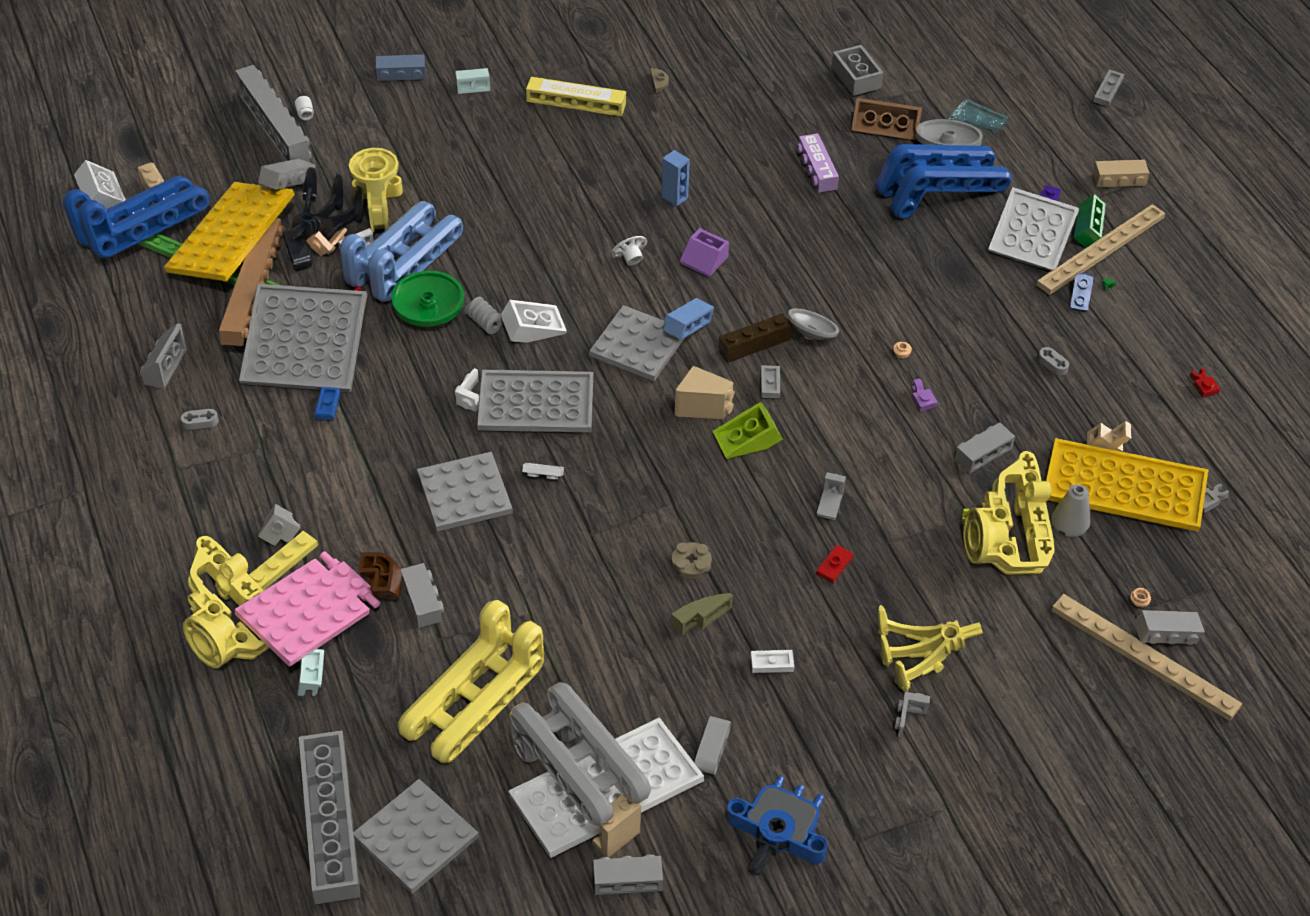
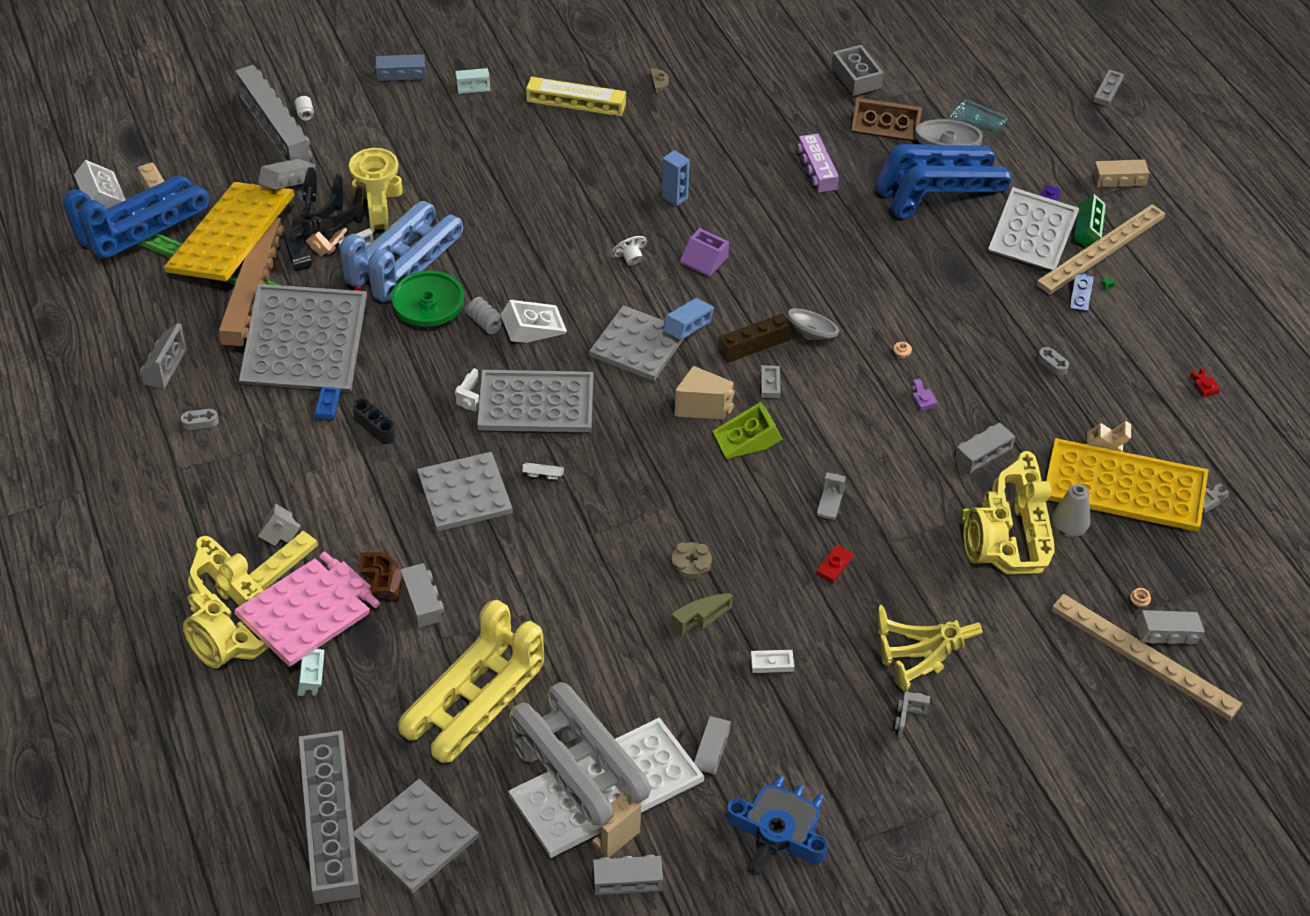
none -> black beam [353,399,395,444]

